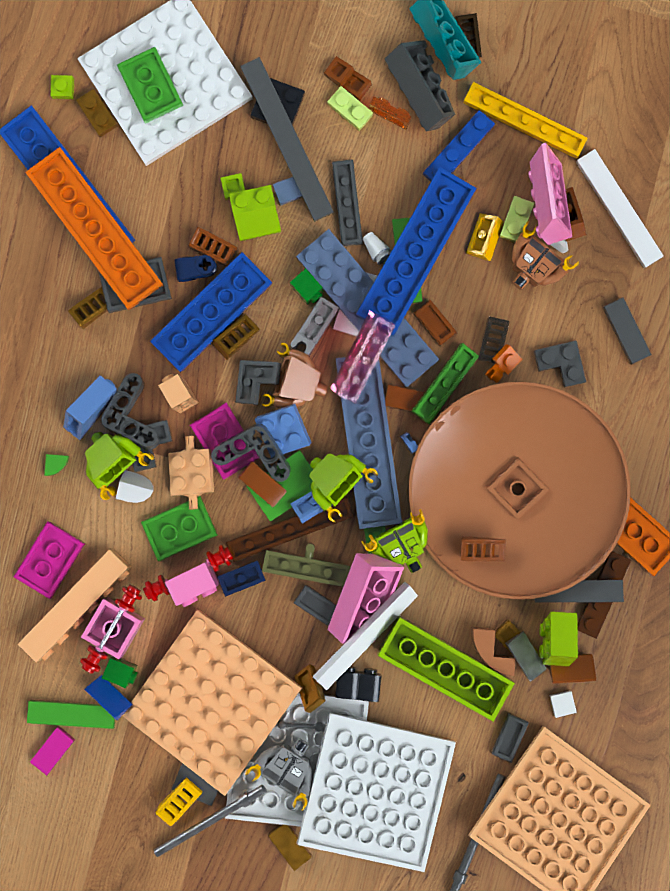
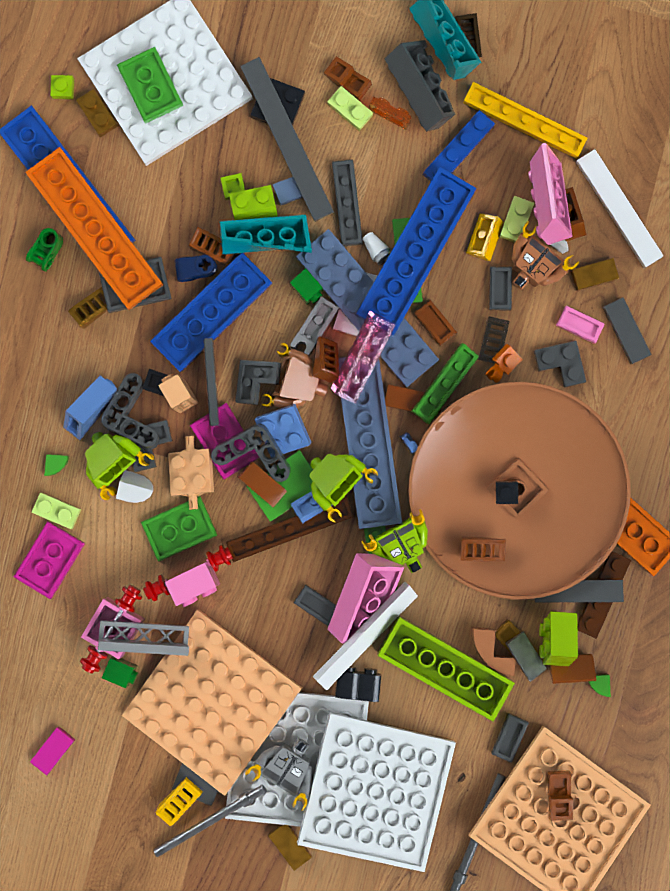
light nougat brick [18,549,131,663] -> none
bright green tile [27,700,115,729] -> none
blue slope [84,675,133,721] -> none
pearl gold slope [213,314,260,360] -> none
dark blue plate [218,560,266,597] -> none
olive plate [262,543,351,587] -> none
dark grey hinge [277,720,323,732] -> none
pearl gold plate [294,664,326,713] -> none
white tile [549,690,577,718] -> none
none -> green piece [26,228,63,272]
none -> yellowish green plate [32,493,81,529]
none -> light grey fence [98,620,189,656]
none -> black plate [142,369,168,396]
none -> dark grey tile [204,338,220,426]
none -> teal wedge [220,215,312,254]
none -> dark orange slope [312,336,339,383]
none -> dark grey tile [489,267,512,311]
none -> black plate [496,481,518,504]
none -> dark orange slope [548,771,573,821]
none -> bright pink tile [556,306,605,344]
none -> pearl gold tile [571,258,619,291]
none -> bright green tile [588,674,611,697]

